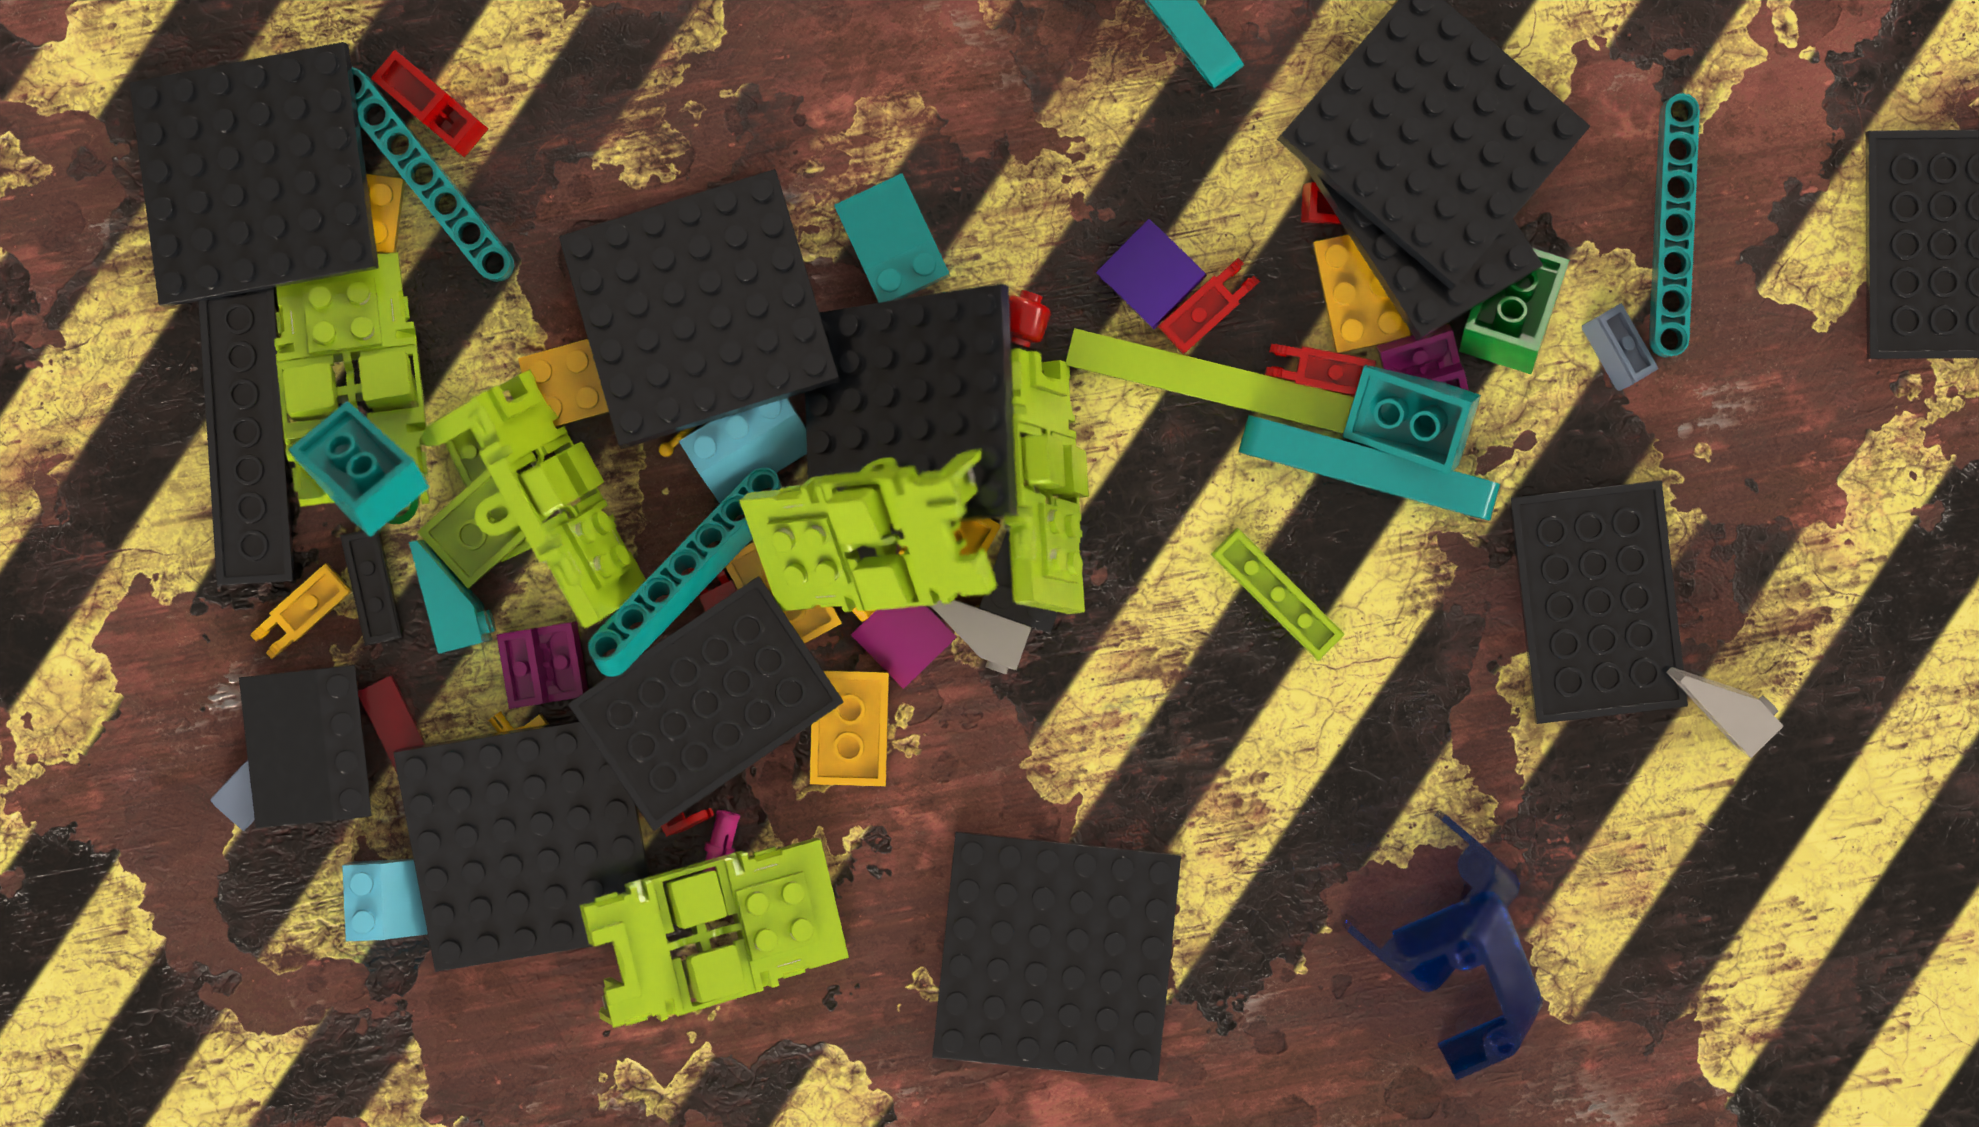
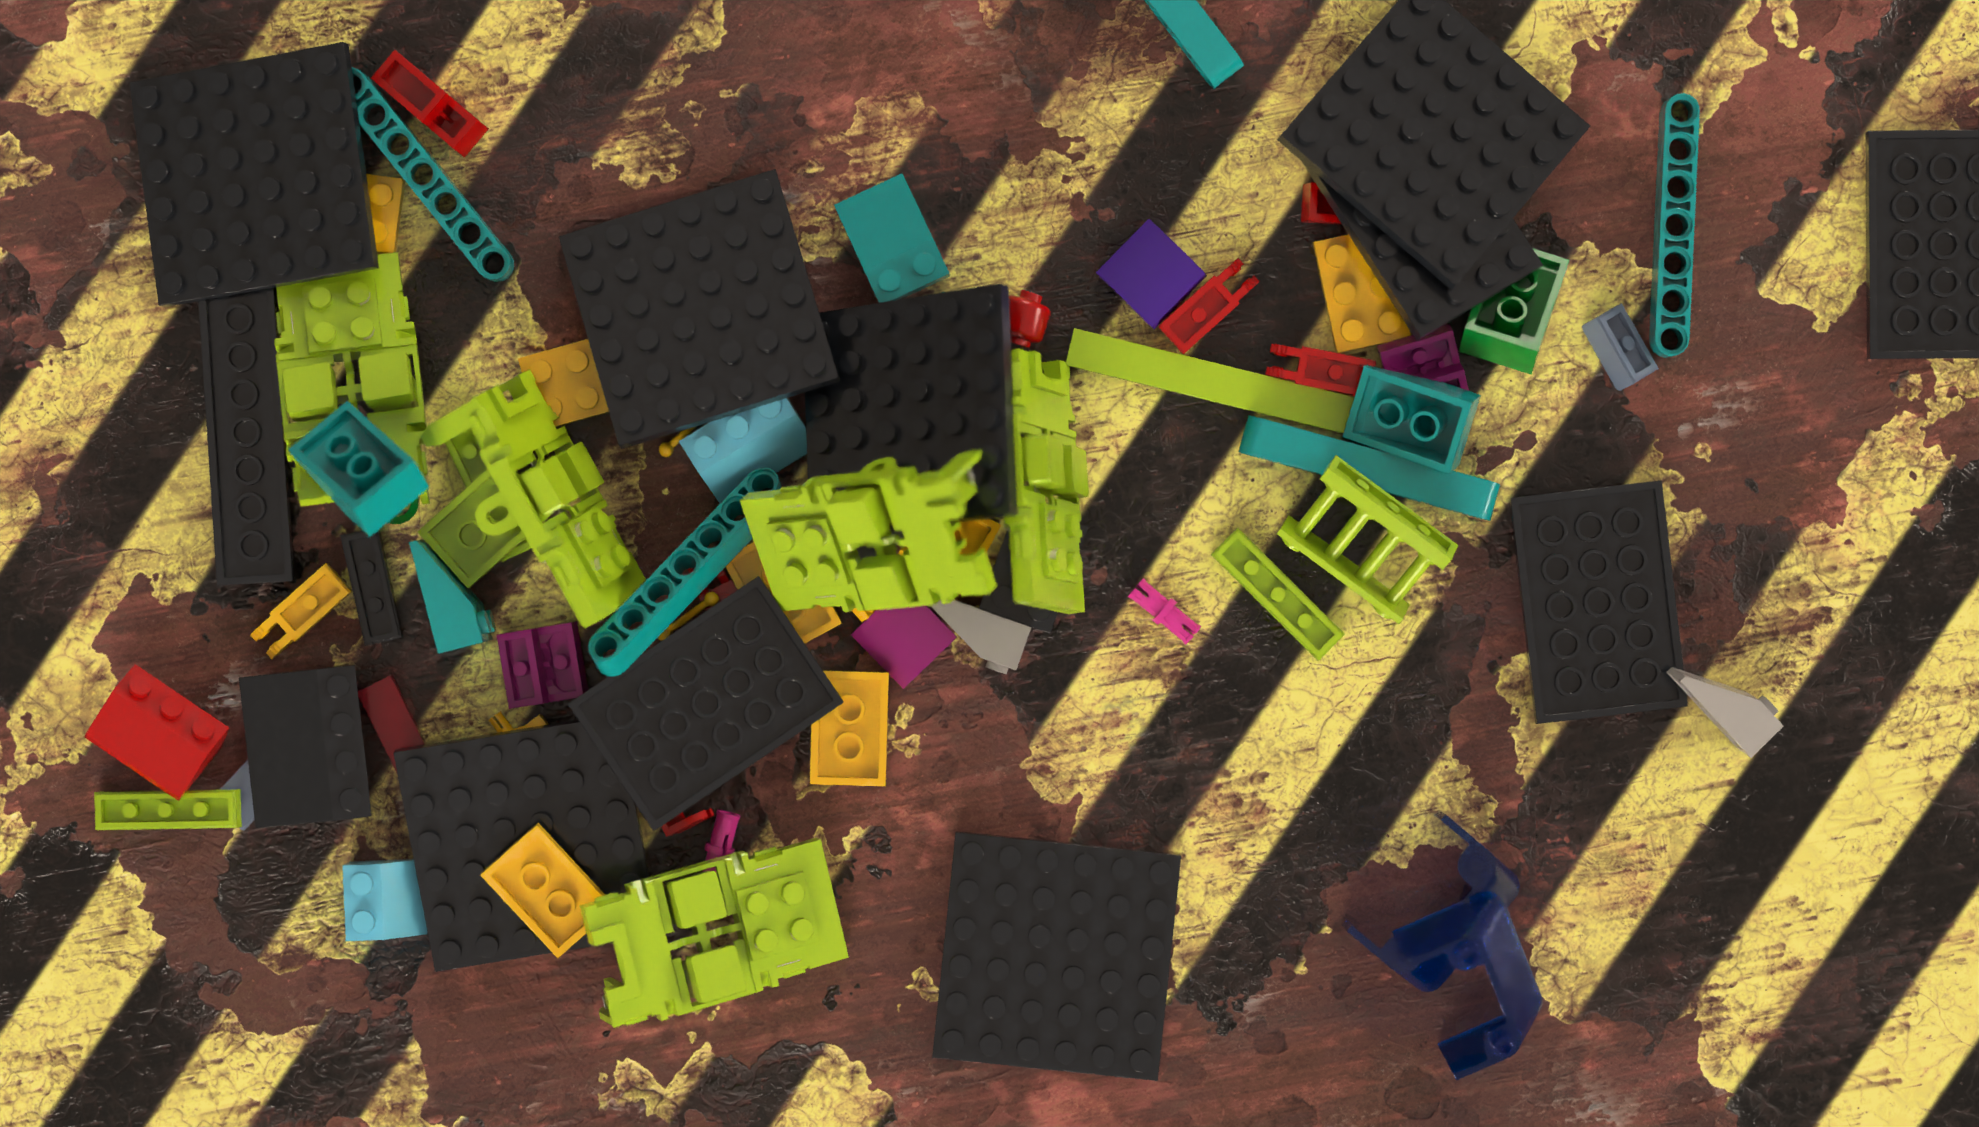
none -> red slope [84,664,229,801]
none -> lime tile [94,789,242,830]
none -> yellow plate [480,823,605,958]
none -> yellow hinge [658,592,719,641]
none -> dark pink pin [1128,578,1201,645]
none -> lime fence [1277,455,1458,624]

